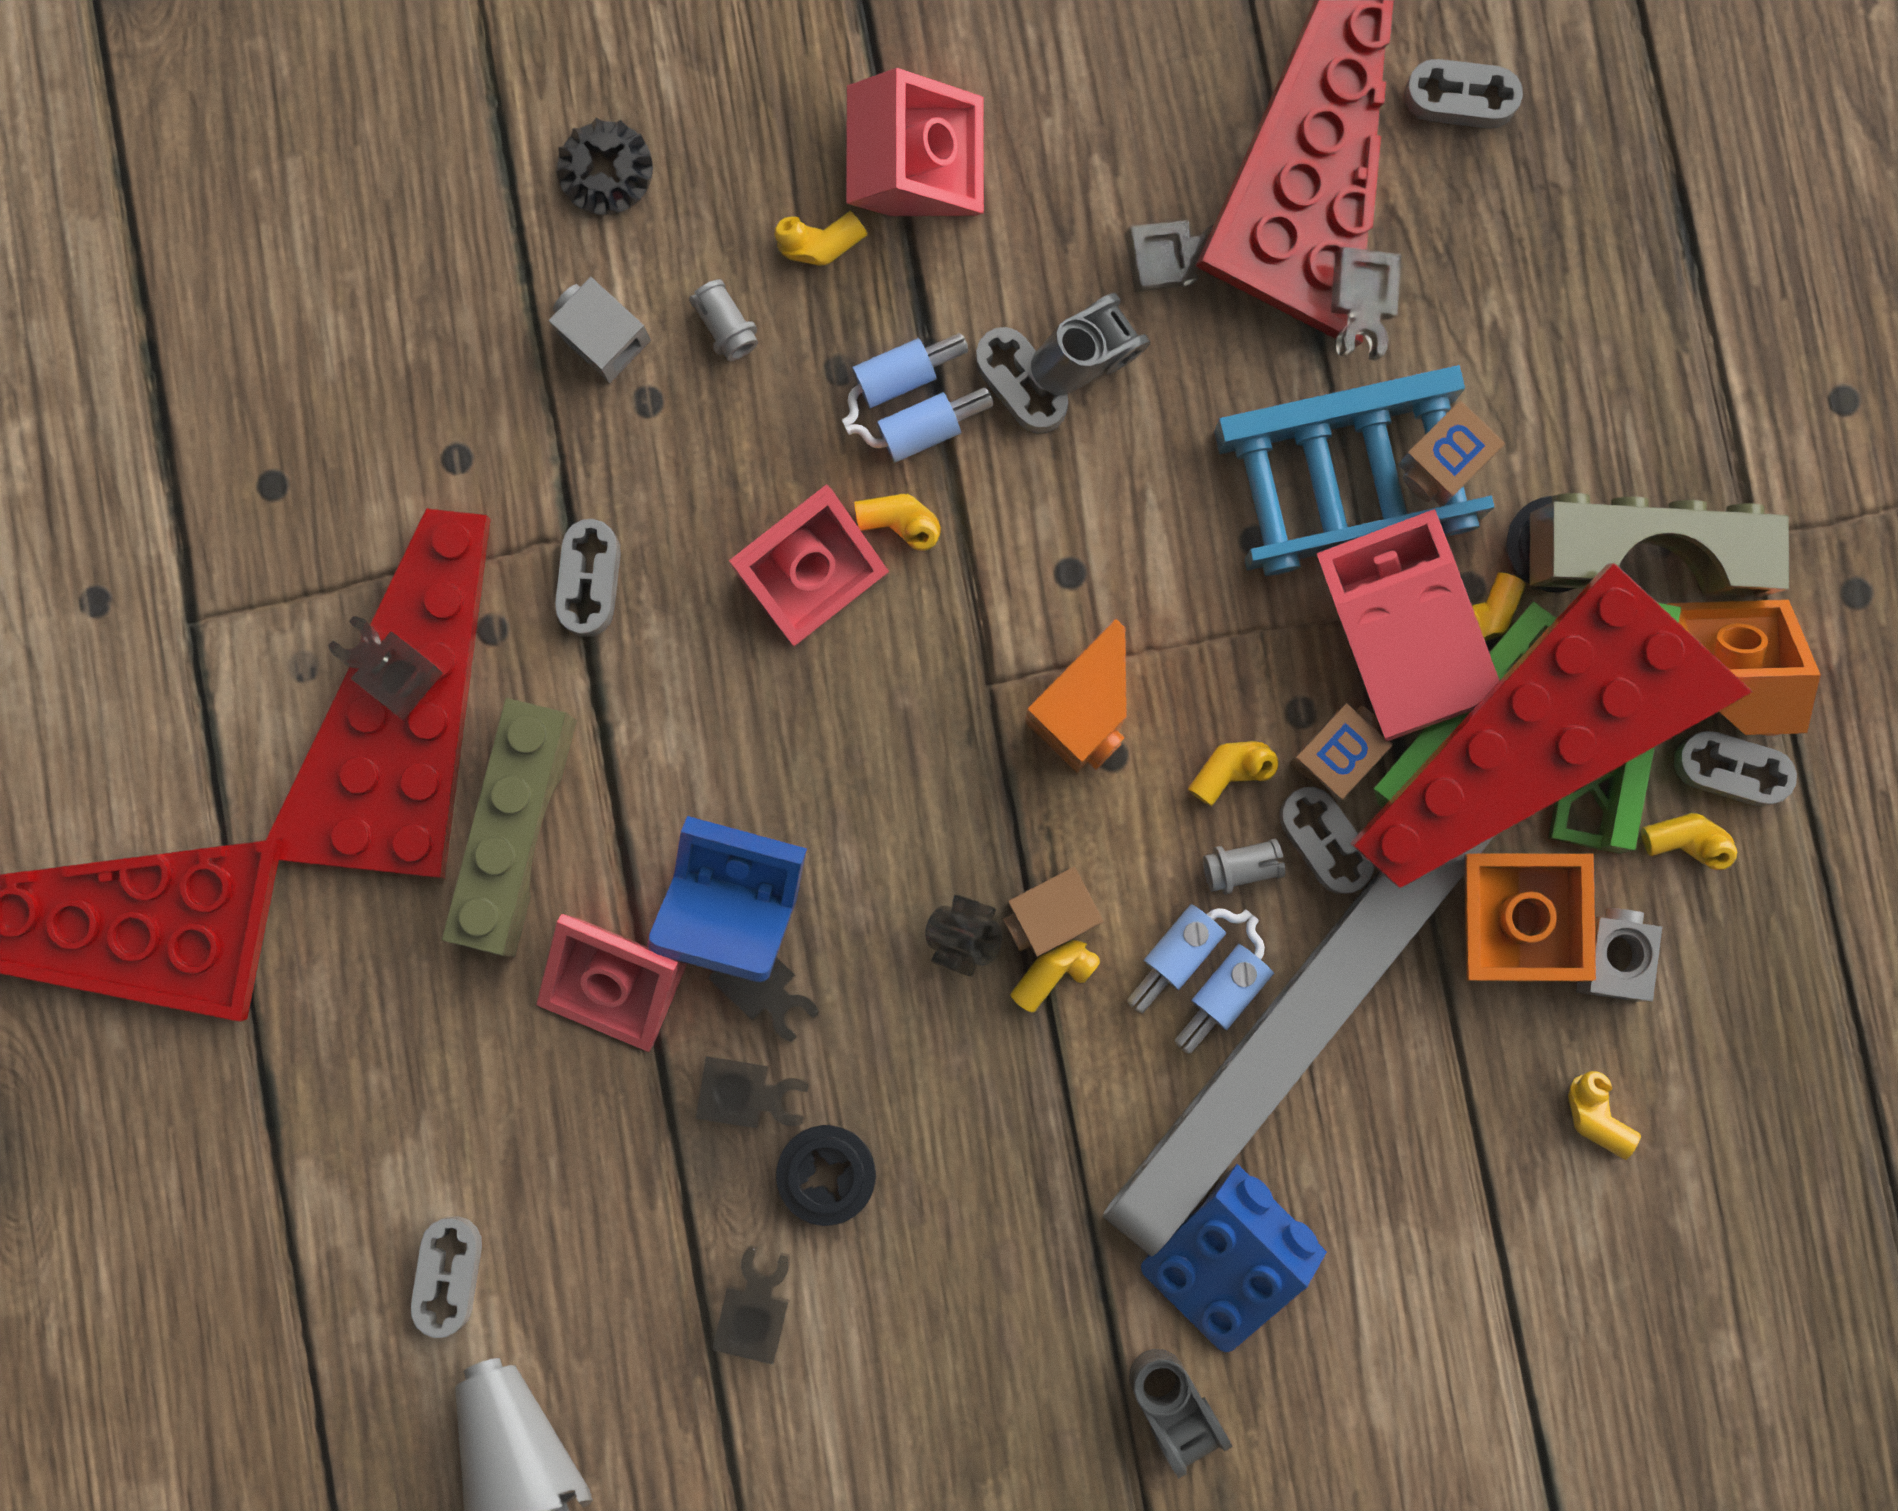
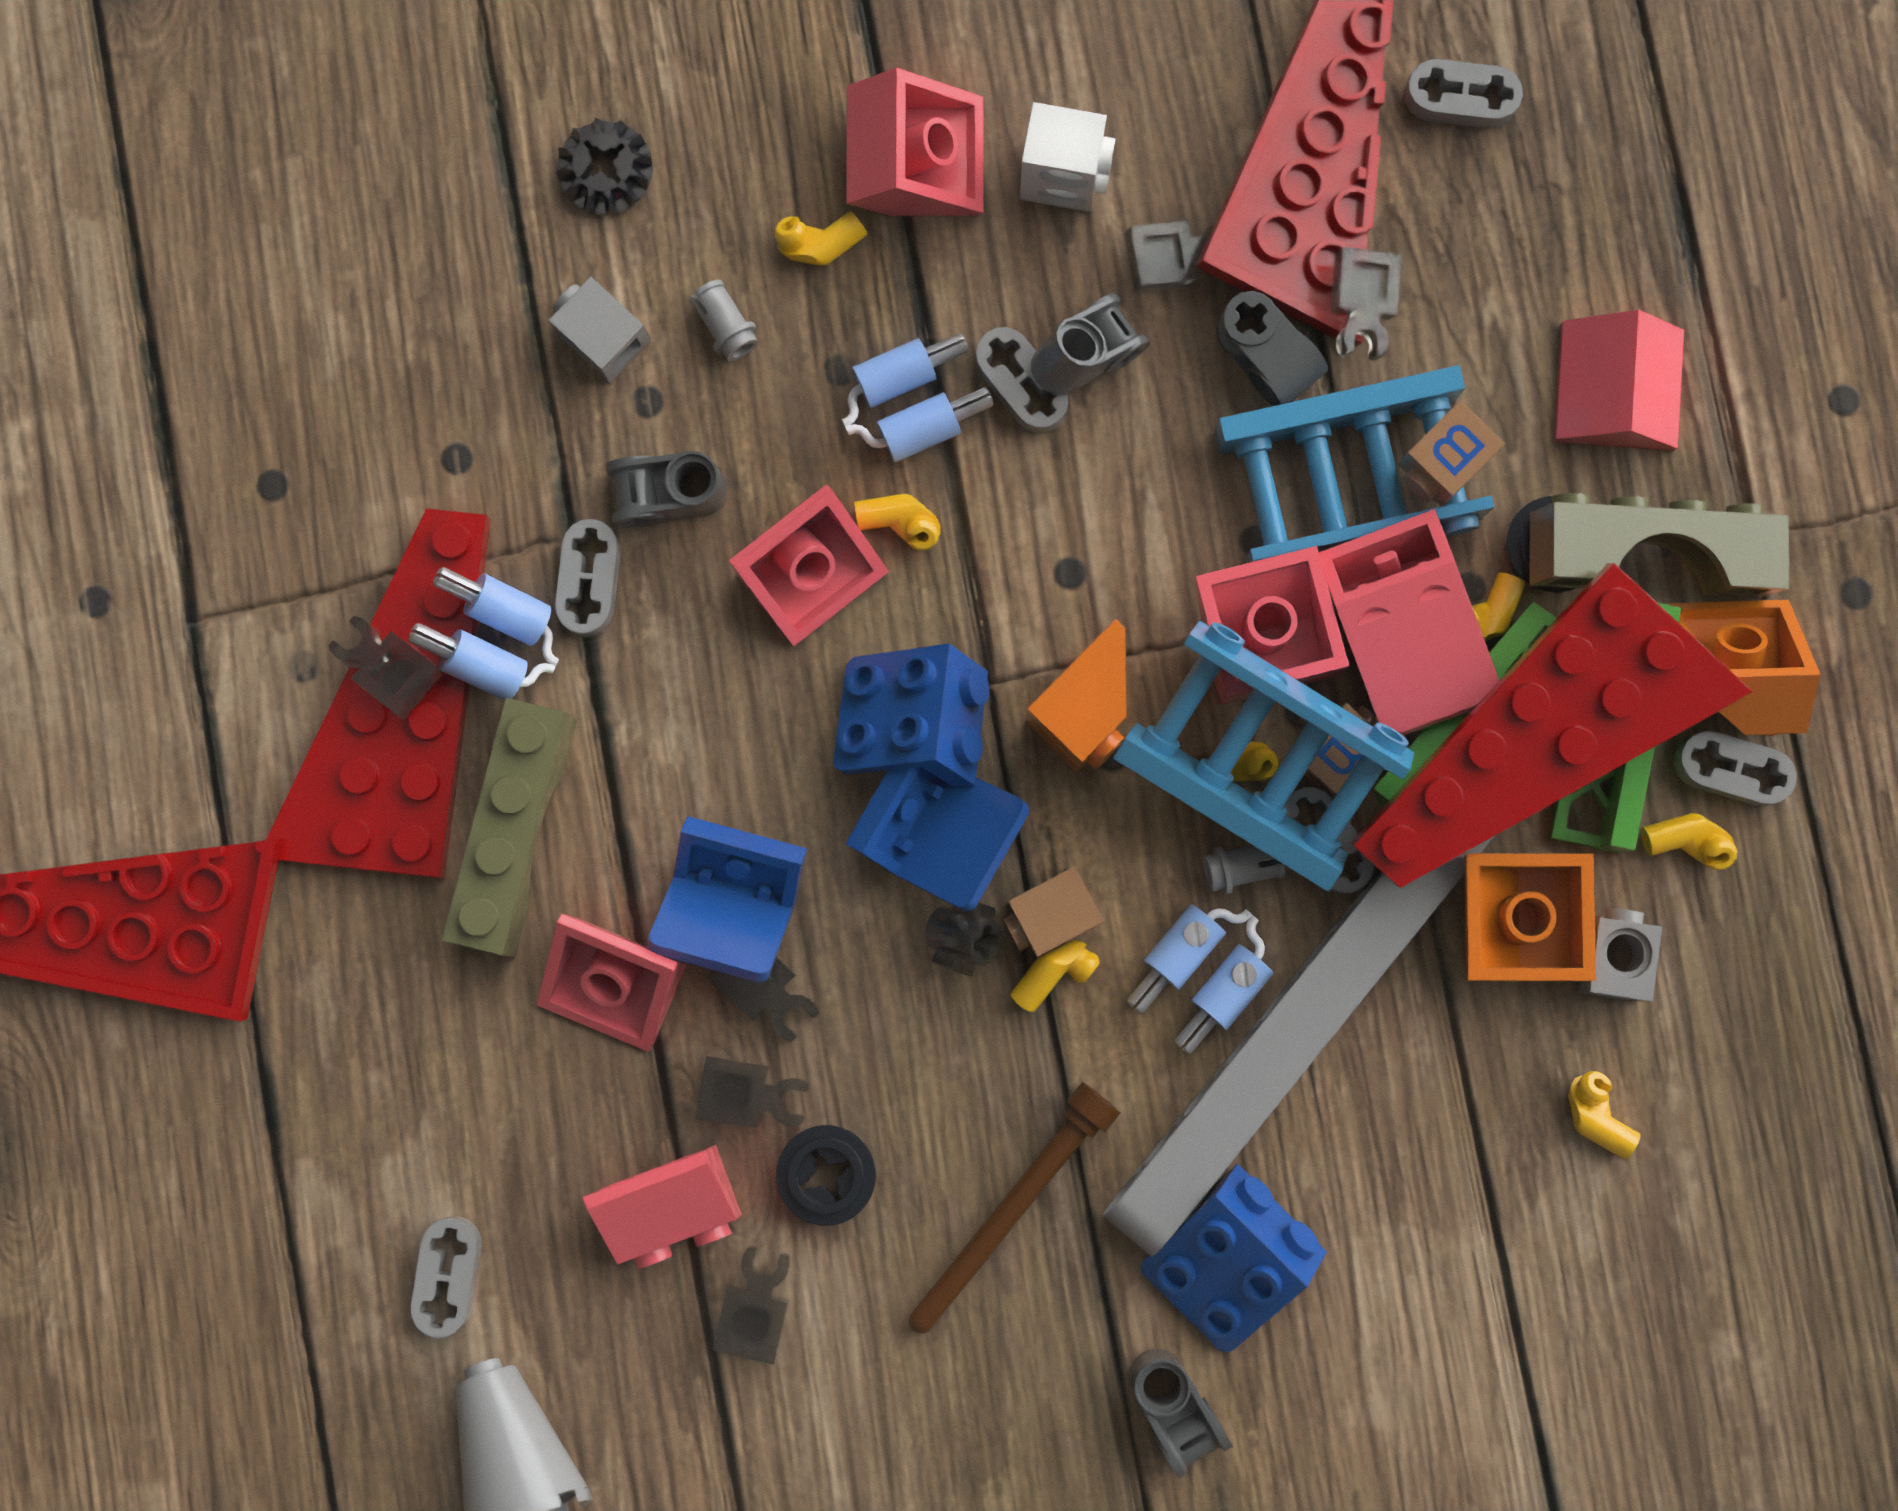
none -> light blue piece [409,567,559,701]
none -> coral slope [583,1145,742,1269]
none -> dark grey piece [606,451,728,528]
none -> blue bracket [833,643,989,788]
none -> blue bracket [846,767,1029,911]
none -> reddish brown piece [909,1081,1121,1334]
none -> white brick [1020,102,1116,212]
none -> dark azure fence [1113,620,1415,892]
none -> coral slope [1195,546,1349,705]
none -> dark grey piece [1217,291,1328,406]
none -> coral slope [1554,310,1684,451]

